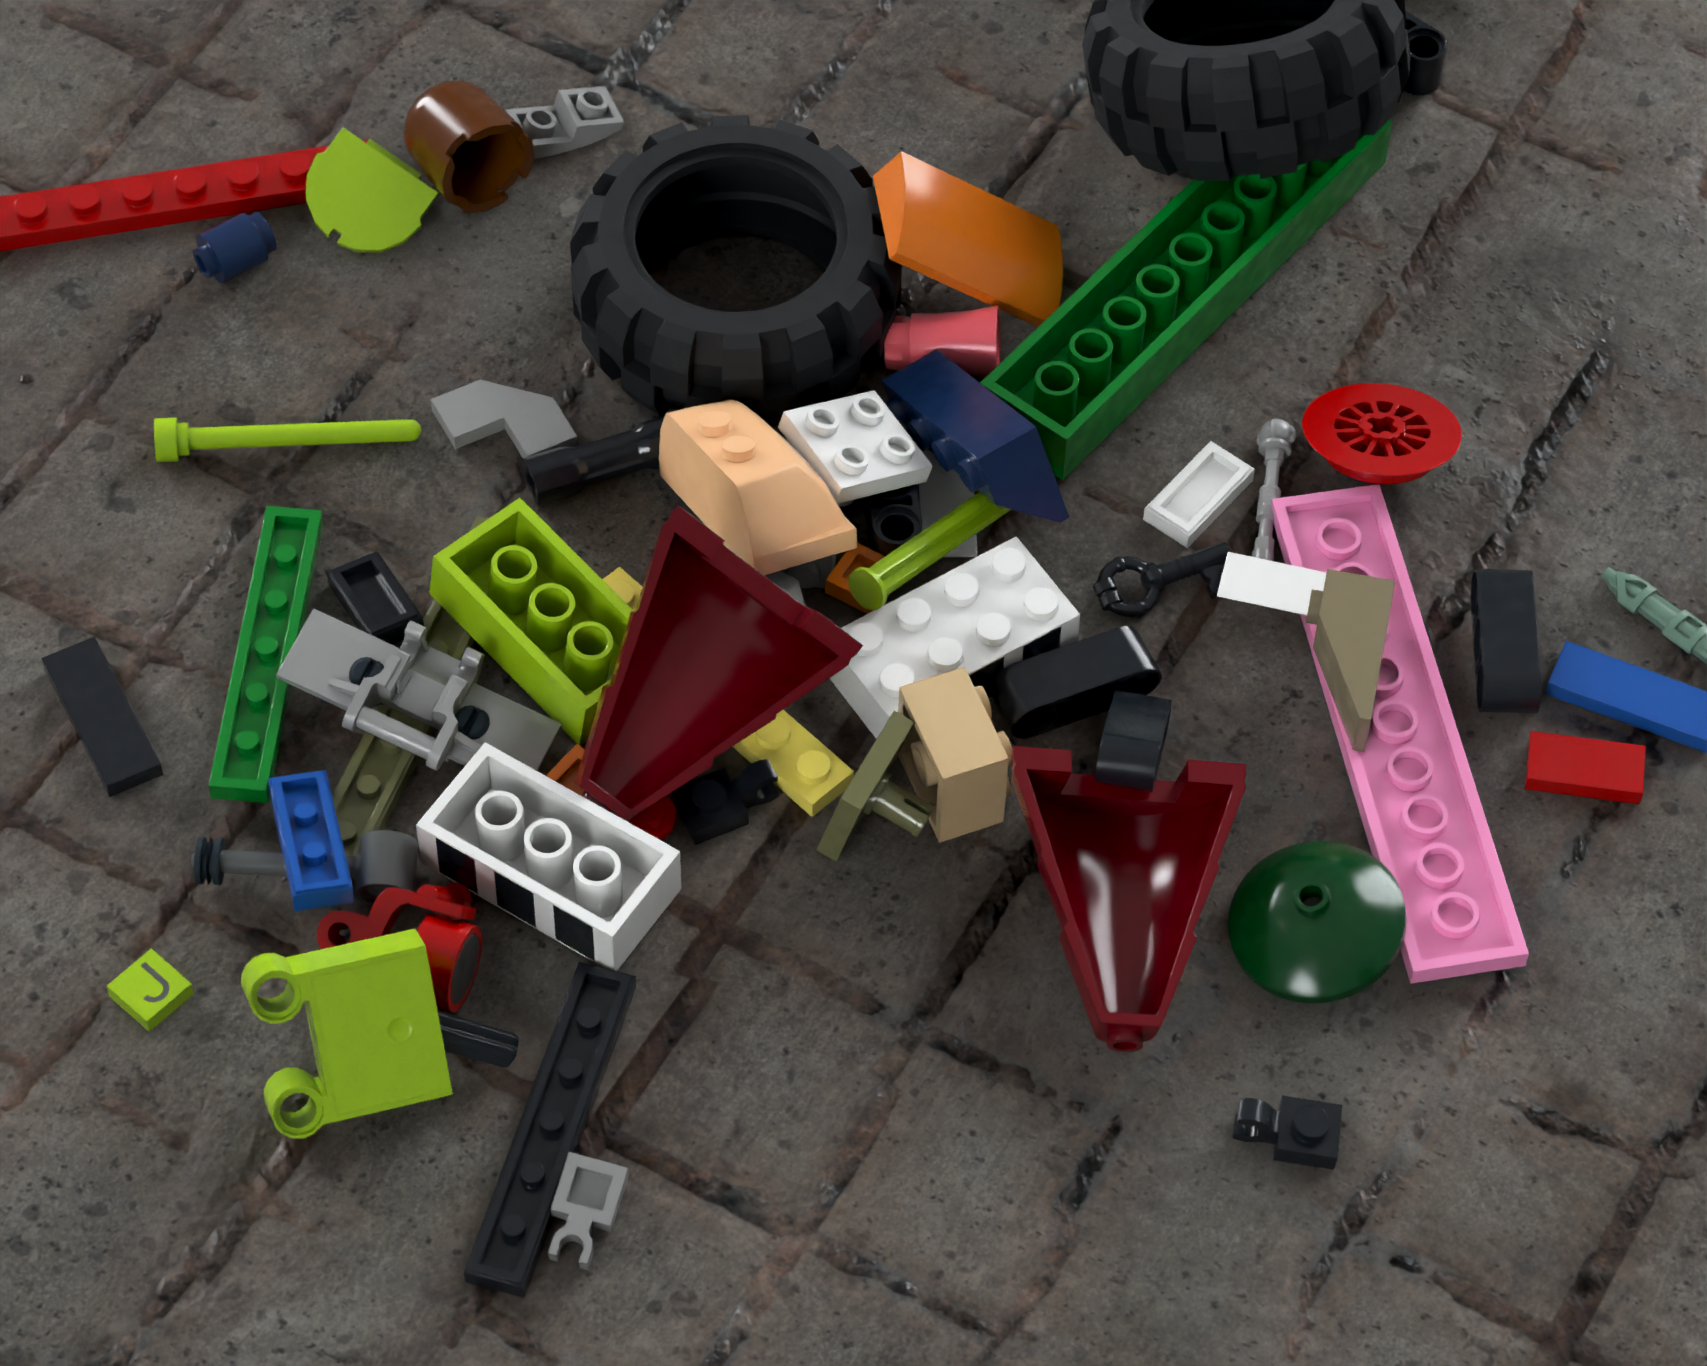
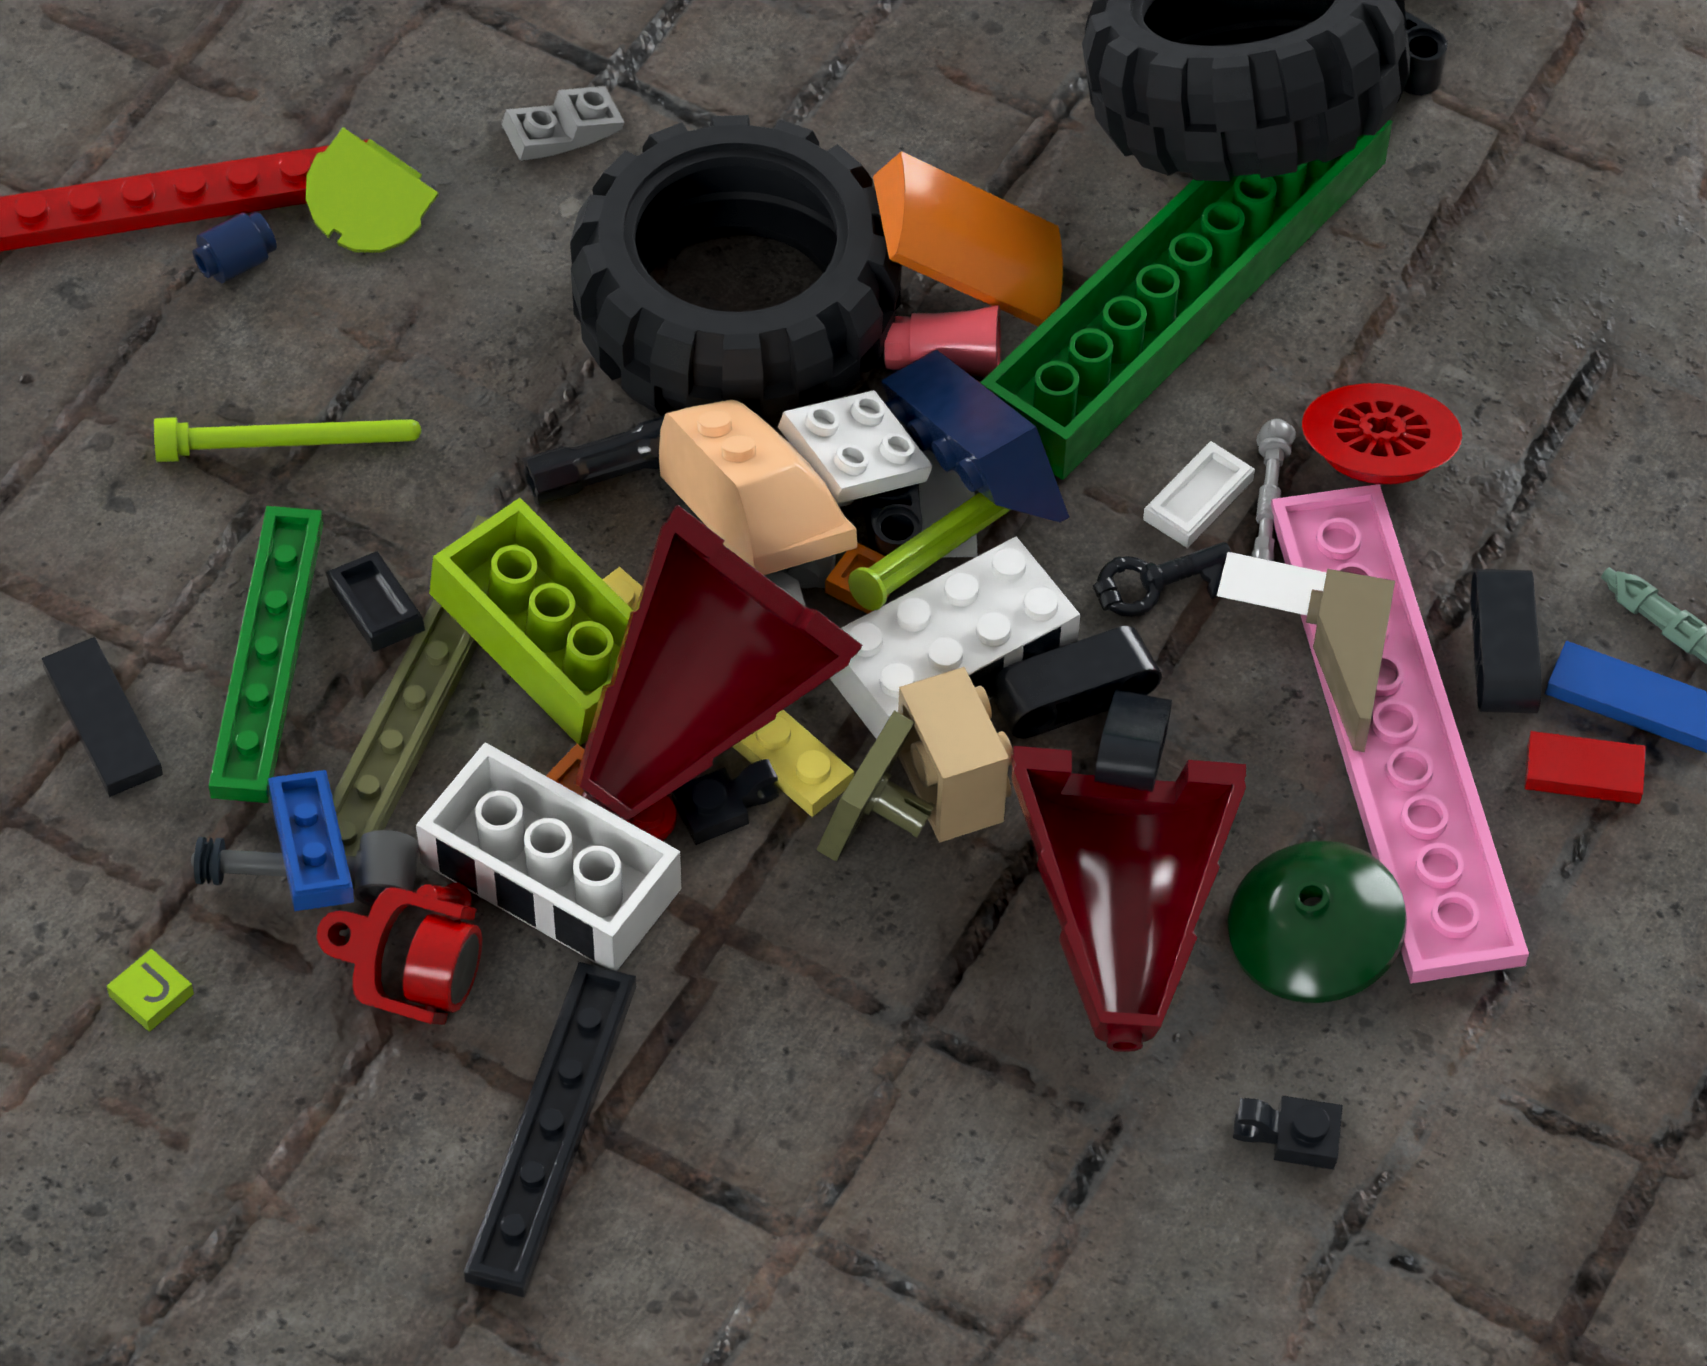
lime piece [241,928,519,1139] -> none
light grey piece [276,609,562,771] -> none
reddish brown cylinder [403,80,534,213] -> none
light grey tile [431,379,578,458] -> none
light grey plate [548,1152,629,1270] -> none

